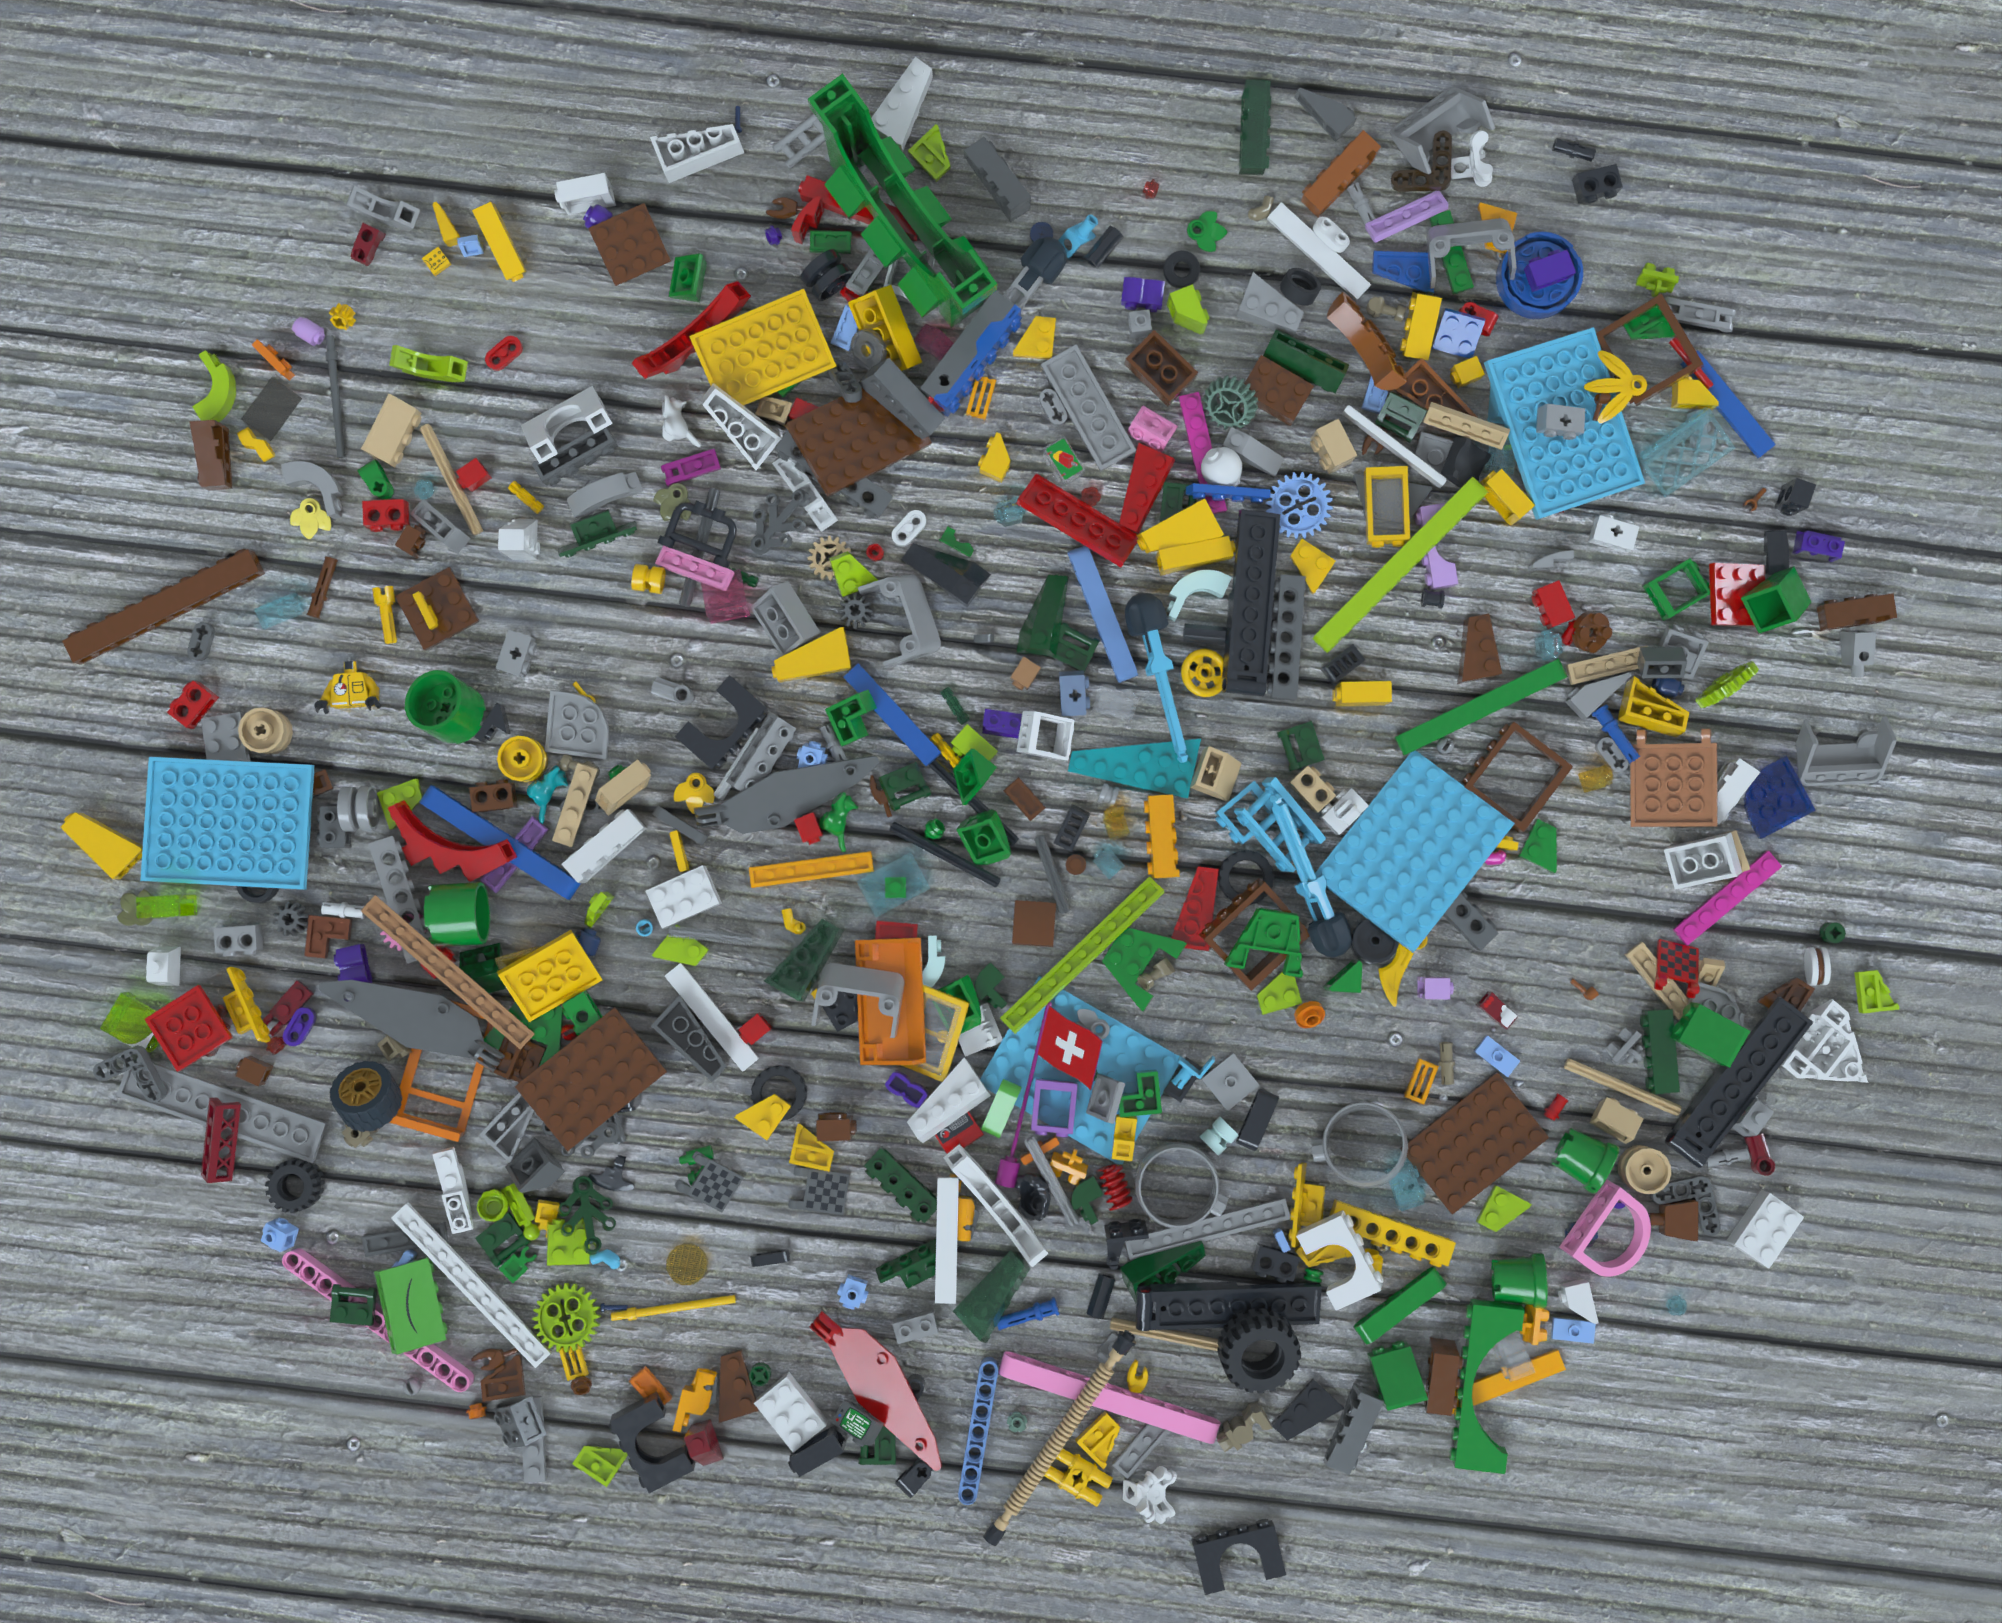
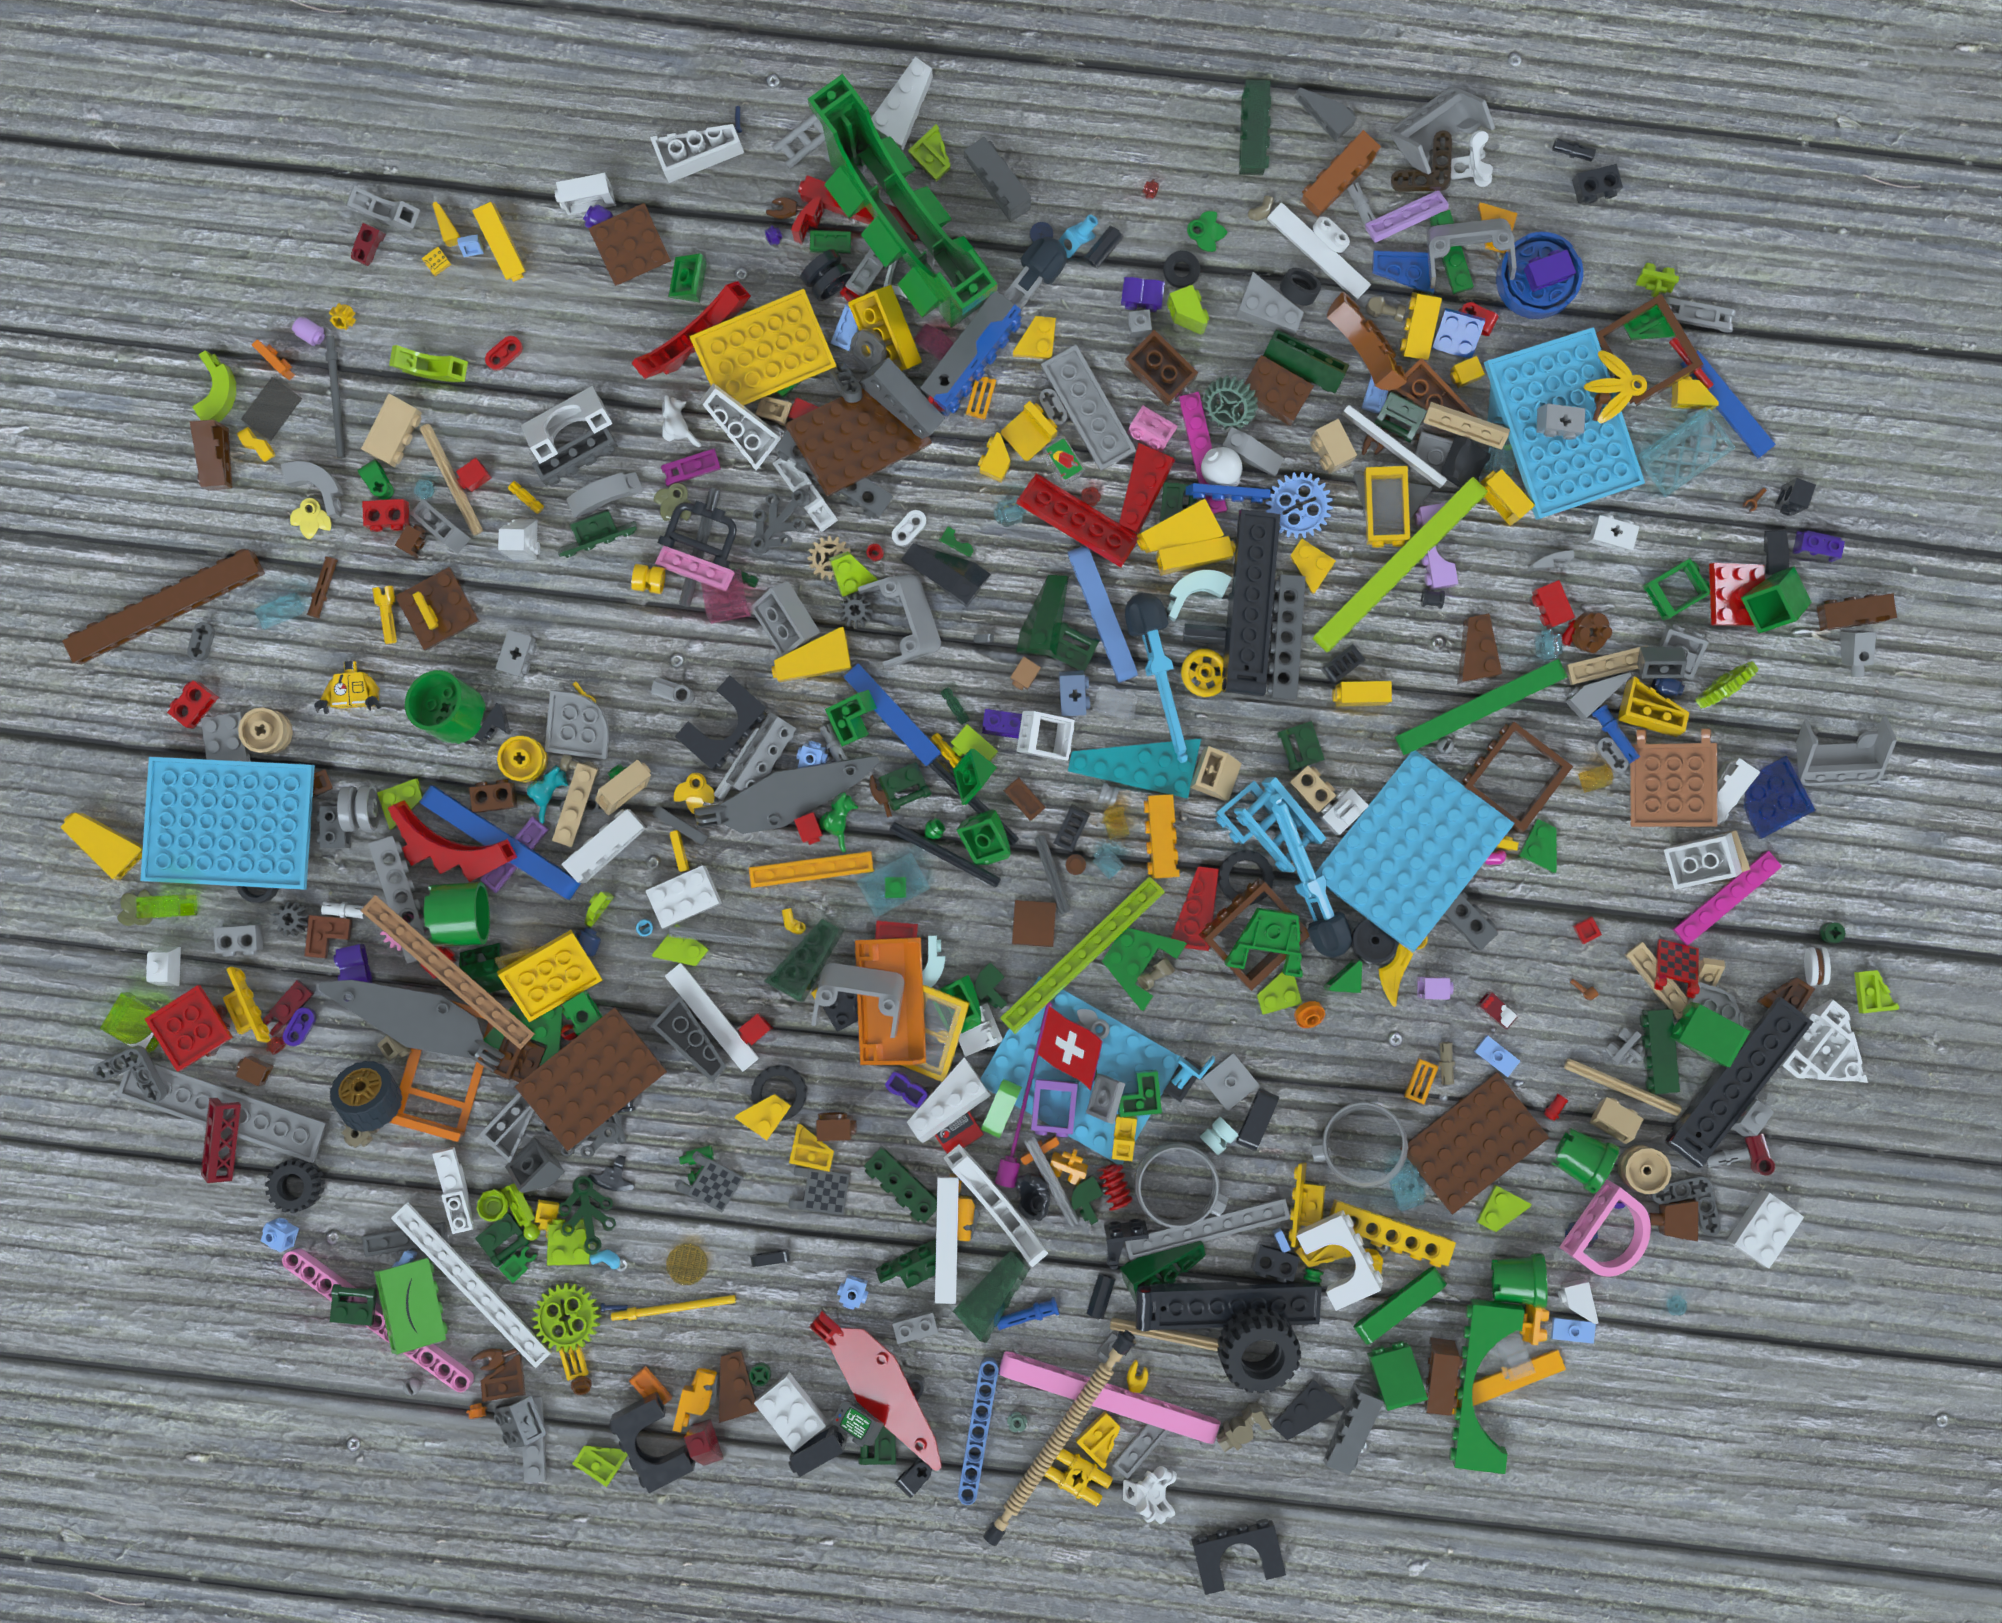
none -> yellow bracket [1001,401,1057,461]
none -> red tile [1573,916,1602,944]

